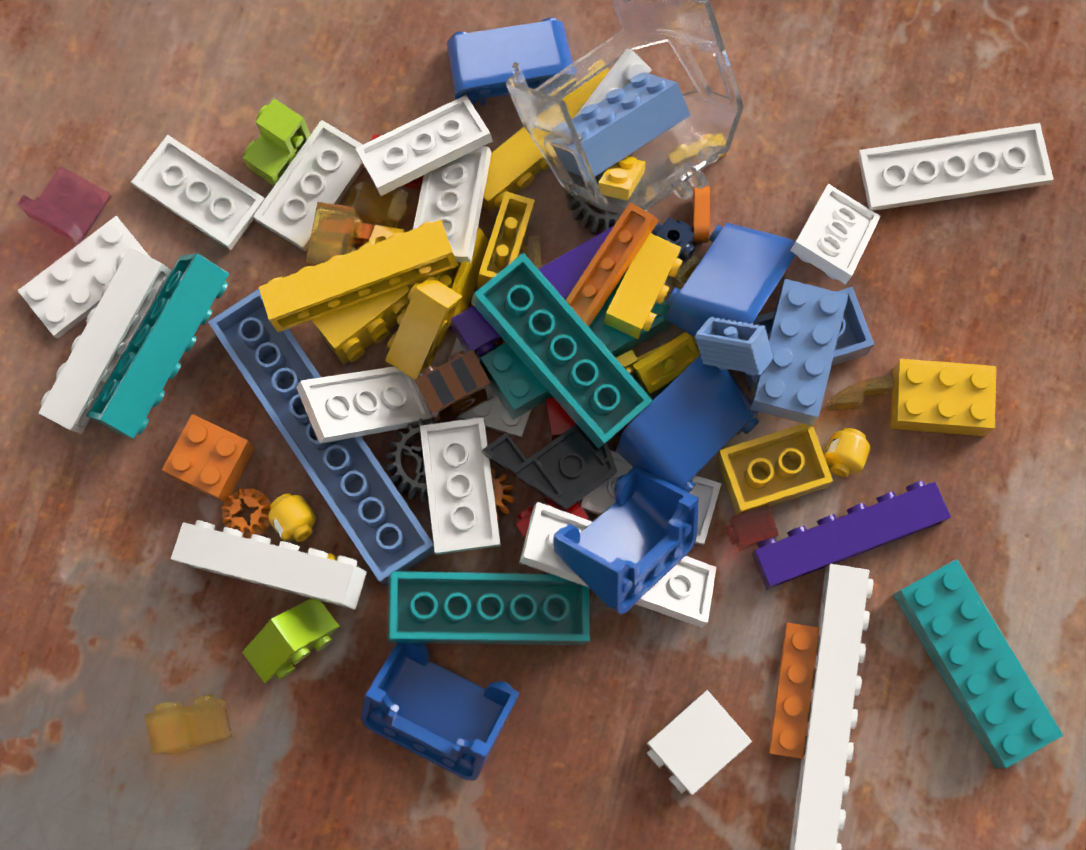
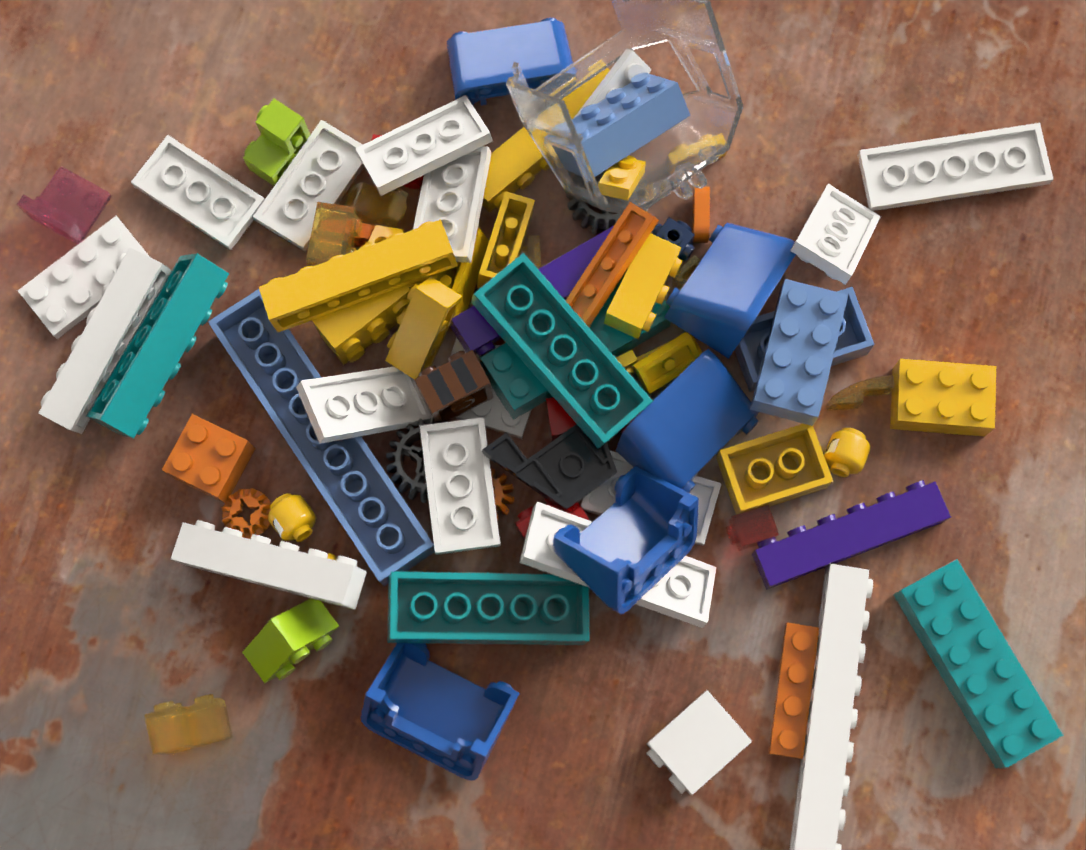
medium blue brick [695,316,773,375] -> none

